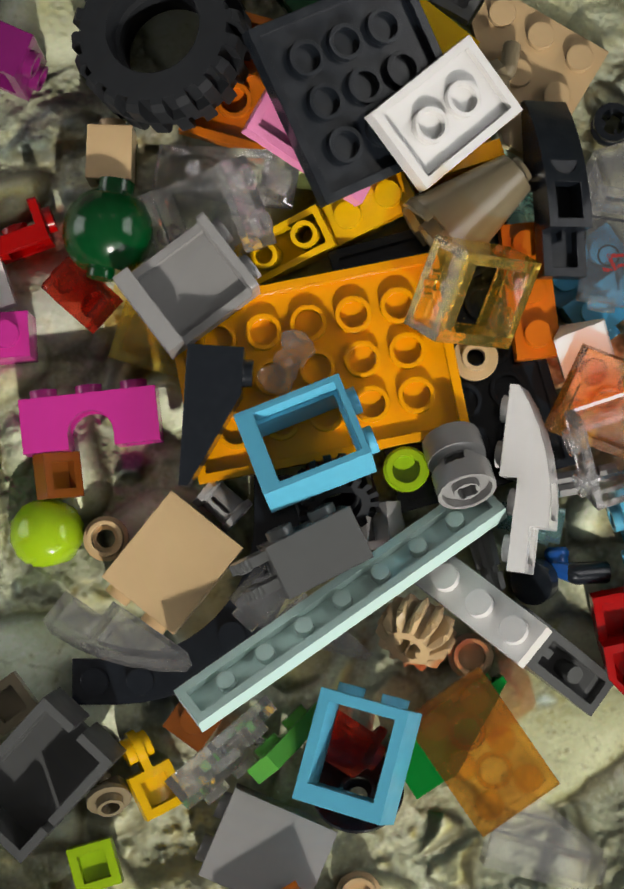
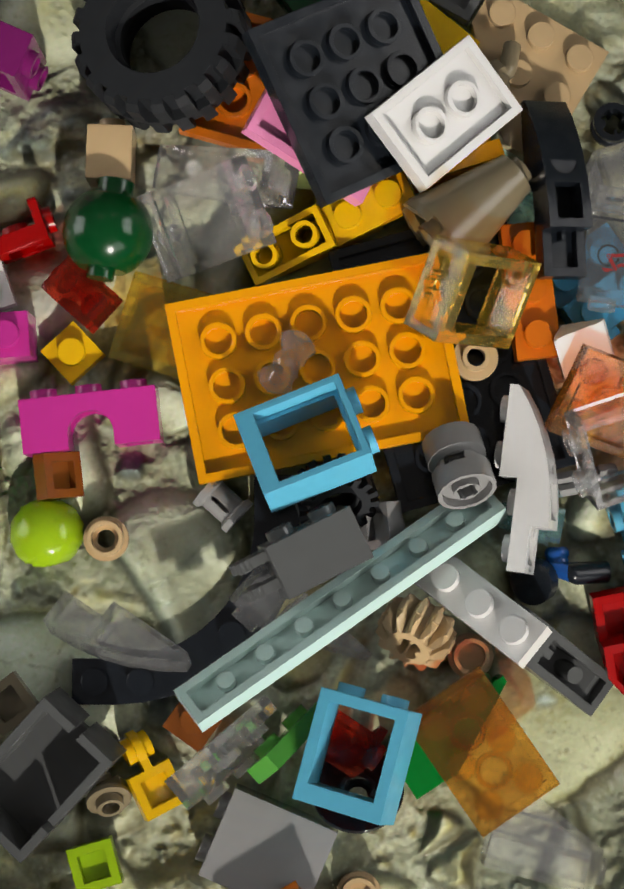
tan brick [101,490,245,635] -> none
light grey panel [112,212,262,360] -> none
black slope [178,344,254,488] -> none
lime tile [383,446,429,493] -> none
light grey axle [470,529,506,591] -> none
none -> yellow plate [40,321,106,386]

